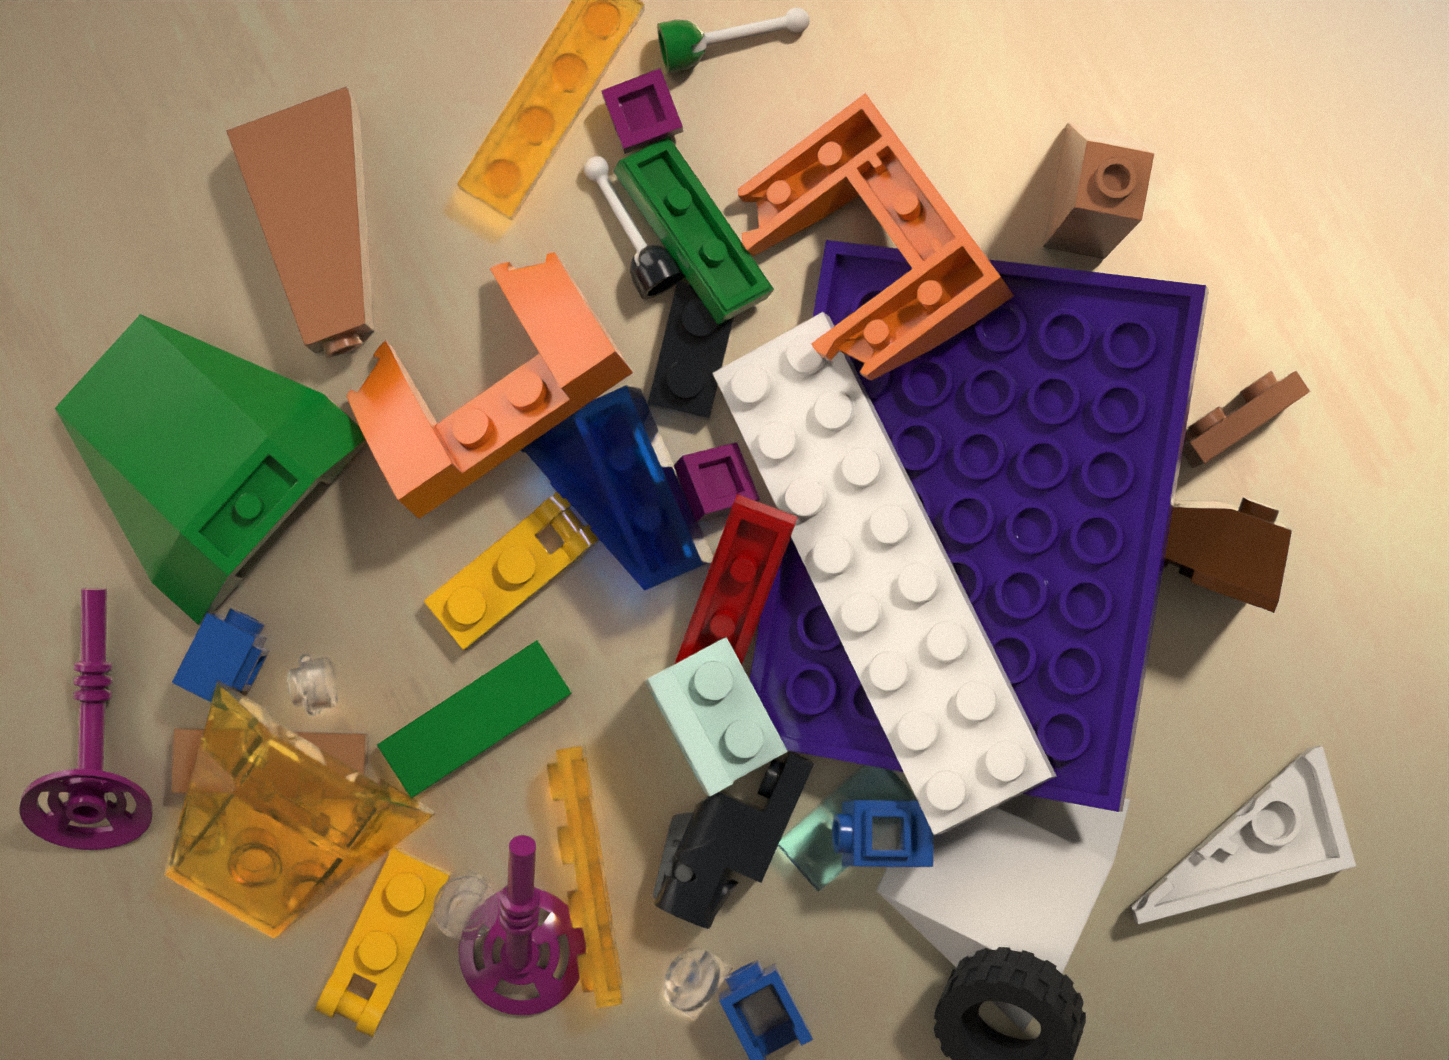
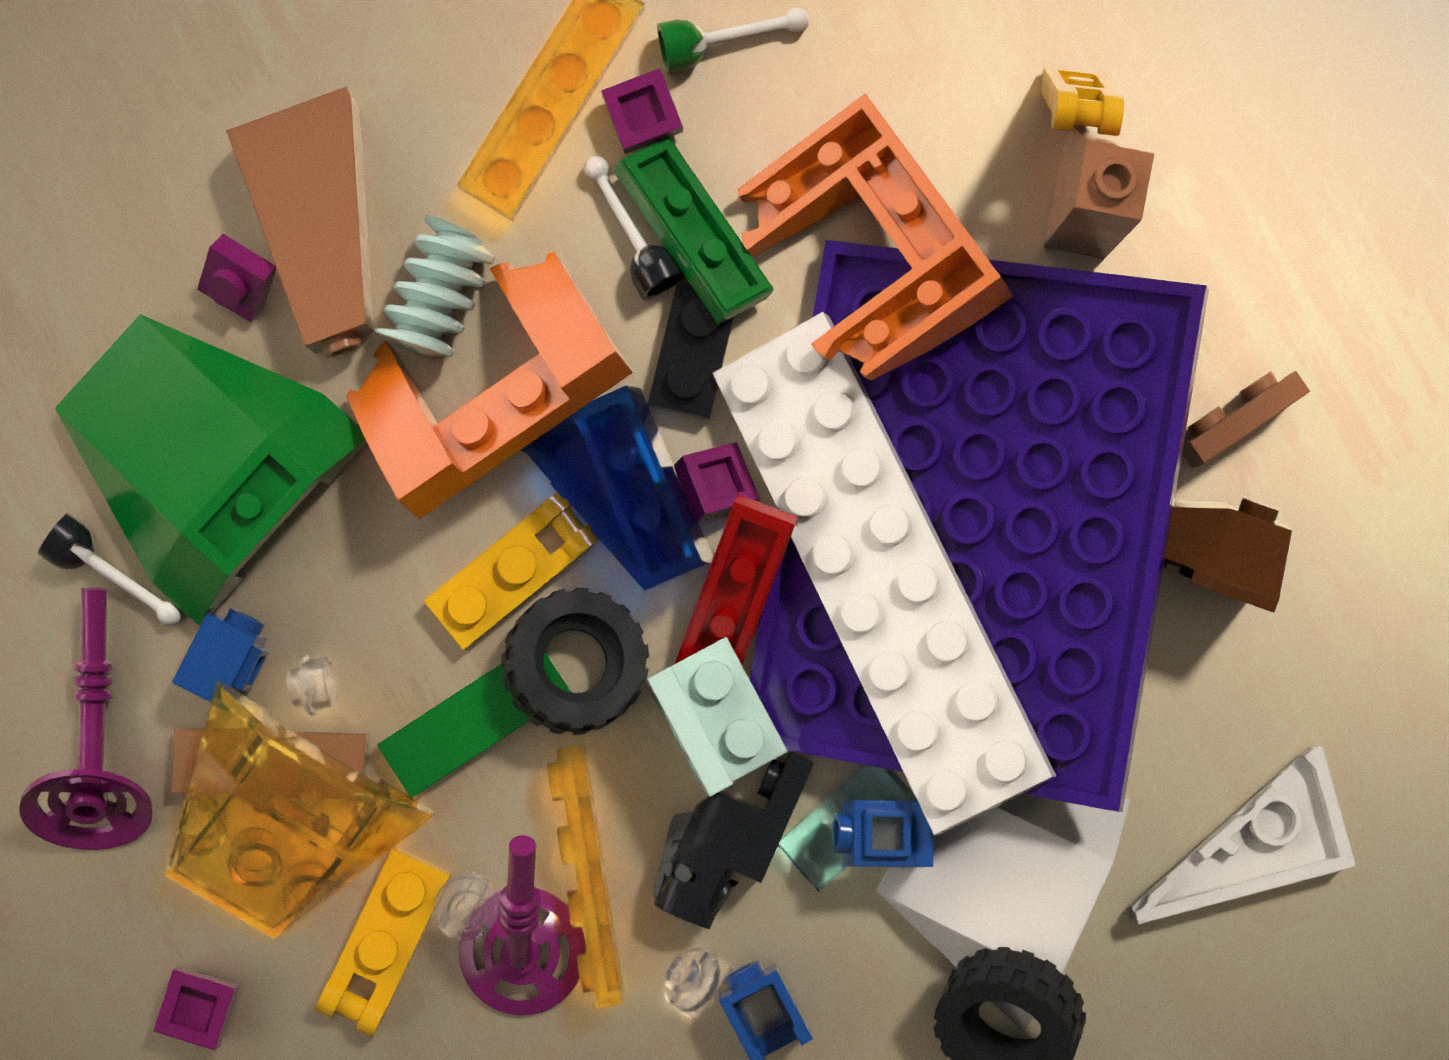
none -> hinge [38,513,183,626]
none -> magenta plate [153,966,239,1051]
none -> magenta plate [197,234,276,322]
none -> light aqua piece [374,215,496,358]
none -> black tyre [501,587,649,735]
none -> yellow plate [1040,67,1124,136]

